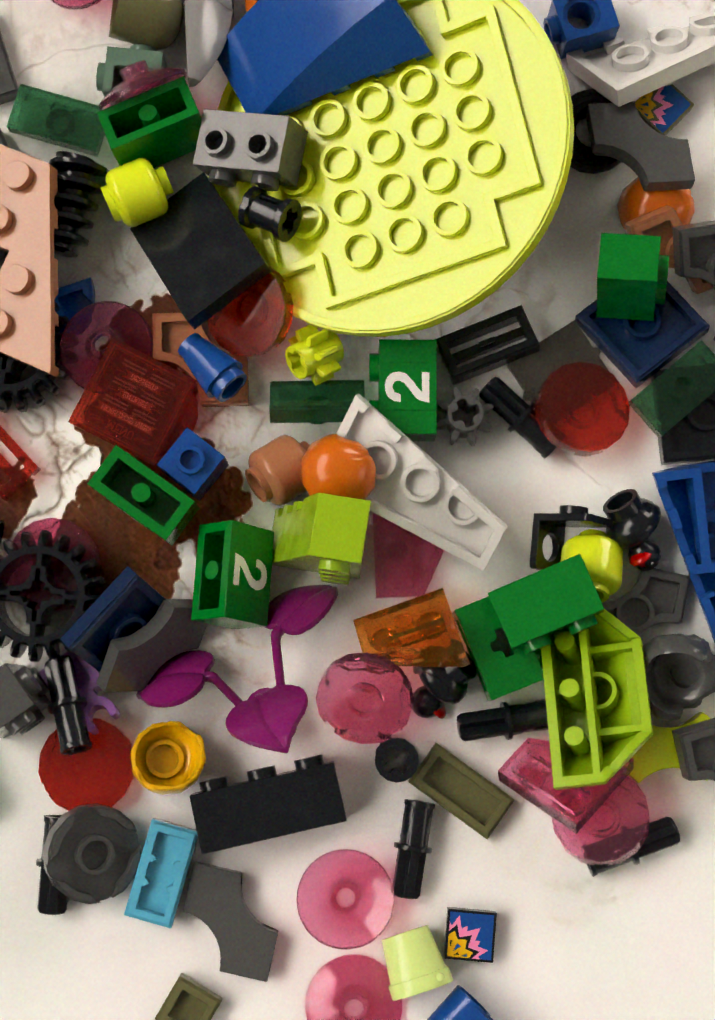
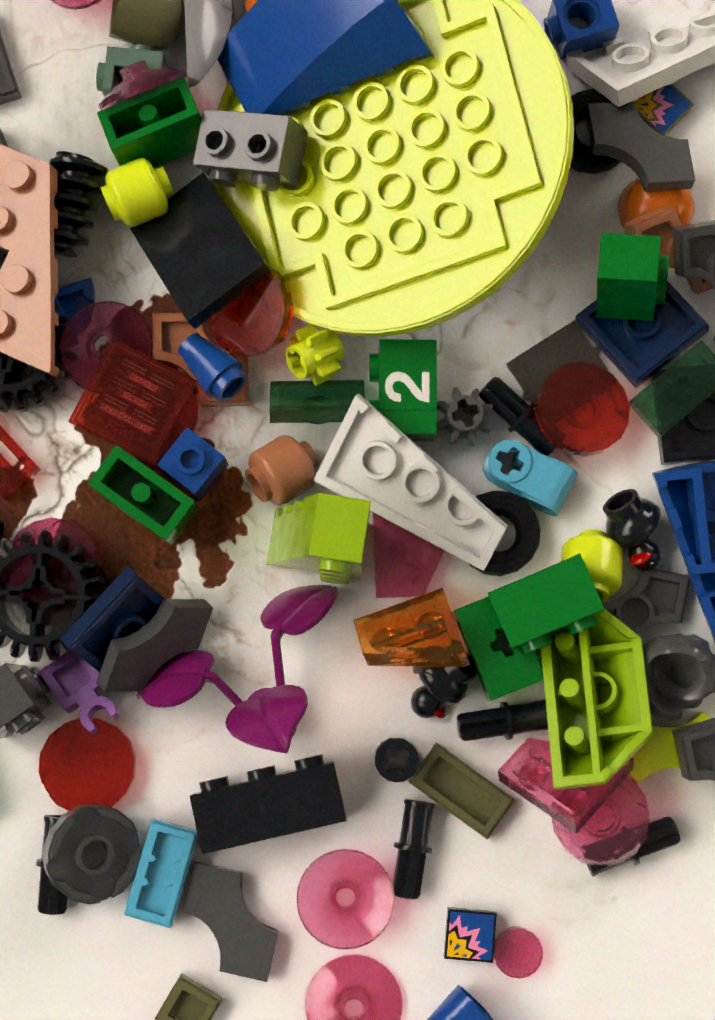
clear green plate [6,84,106,157] -> none
black axle [44,655,93,755] -> none
yellow hair [130,721,206,795] -> none
green brick [191,520,274,629] -> none
black bush [238,186,302,242] -> none
orange hair [301,434,376,500] -> none
clear pink tile [316,652,414,744] -> none
yellowish green piece [381,925,453,1001] -> none
black tile [435,305,540,385] -> none
black bracket [530,505,613,570] -> none
none -> black tyre [468,490,541,576]
none -> medium azure piece [483,440,578,516]
none -> clear pink tile [494,926,543,979]

